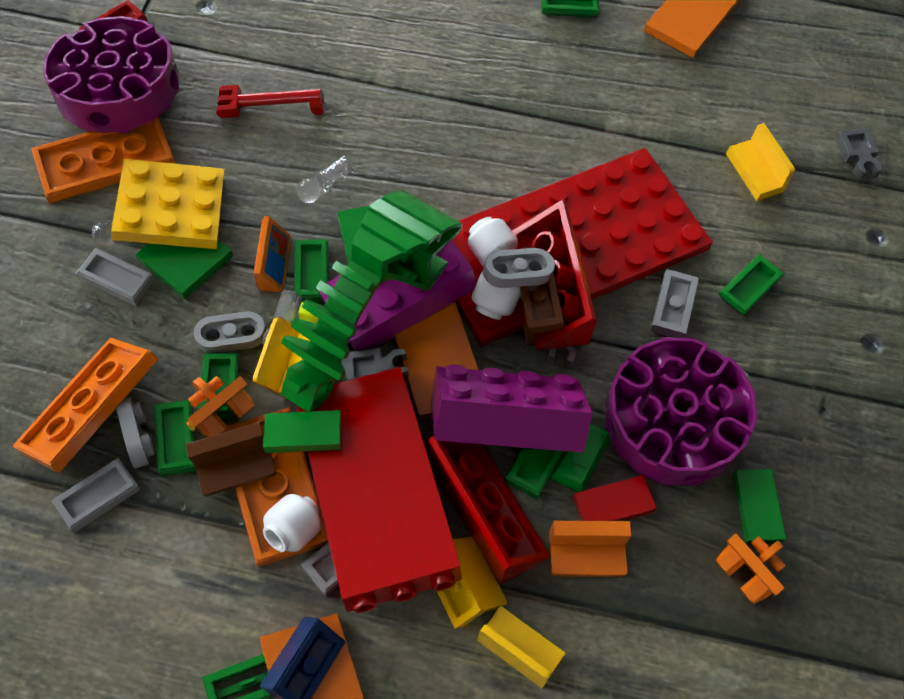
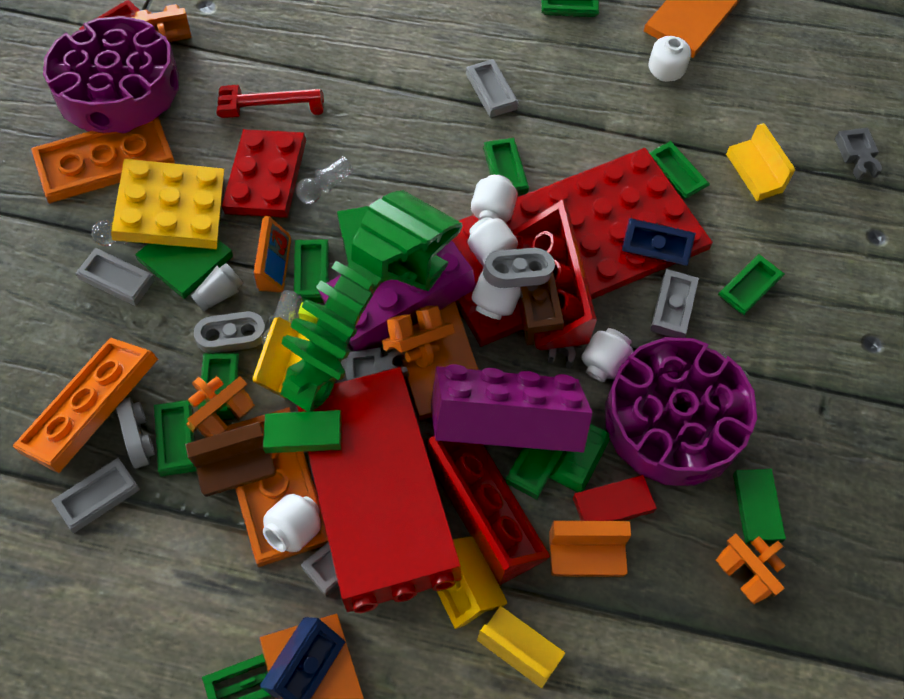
none -> orange hips [132,4,192,42]
none -> light grey cone [191,263,243,311]
none -> red plate [221,129,307,218]
none -> orange hips [382,305,455,368]
none -> light grey tile [466,59,519,118]
none -> white head [471,175,518,223]
none -> green tile [483,138,529,196]
none -> white head [581,328,633,382]
none -> dark blue slope [622,218,696,266]
none -> white head [648,36,691,82]
none -> green tile [649,141,710,199]

